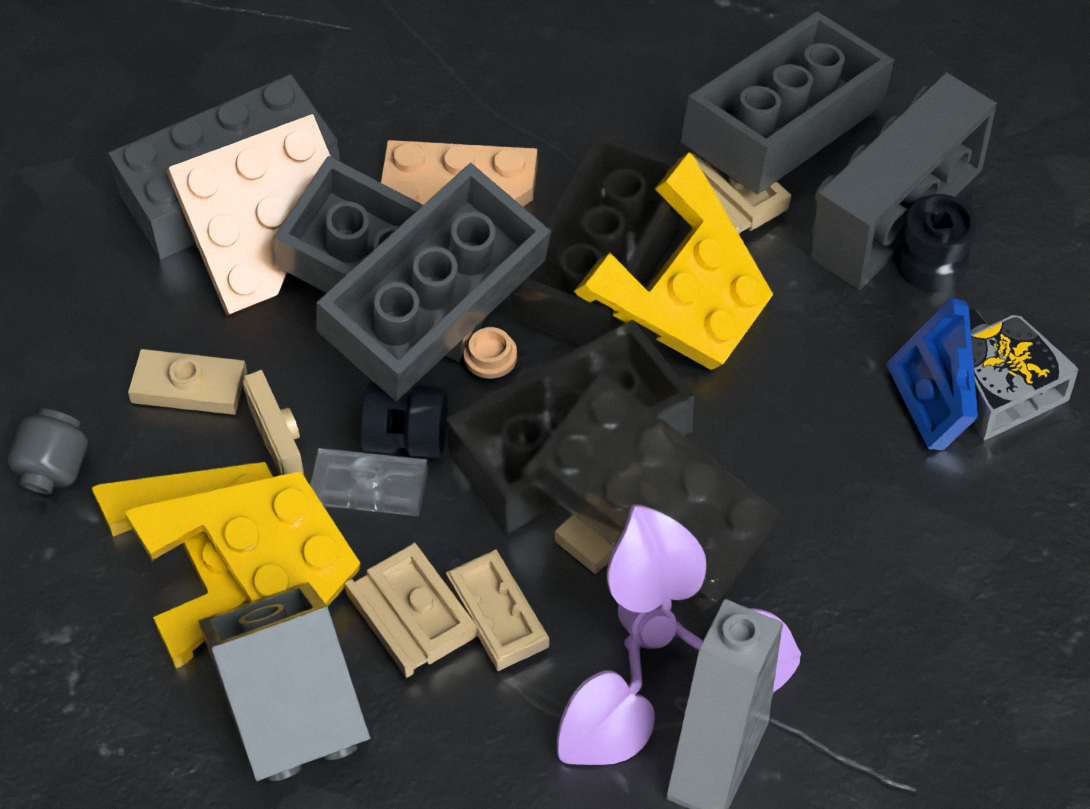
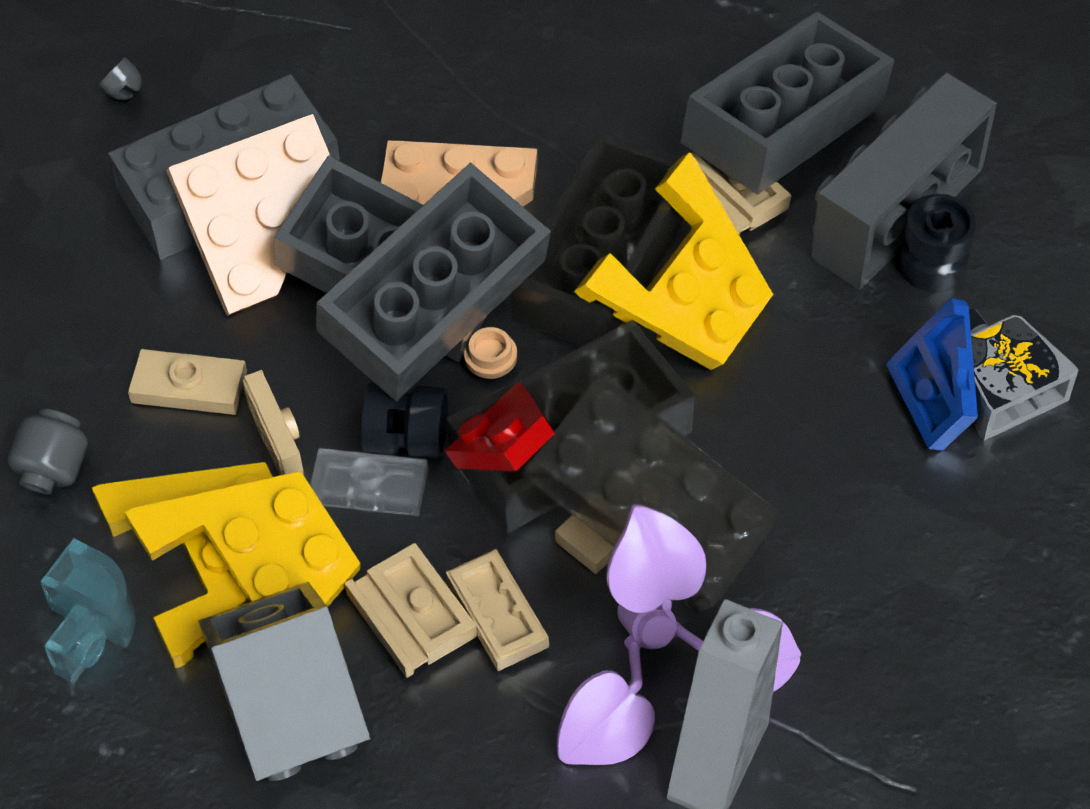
none -> clear light blue brick [40,538,136,684]
none -> dark grey hinge [98,57,142,100]
none -> red wing [445,382,555,471]

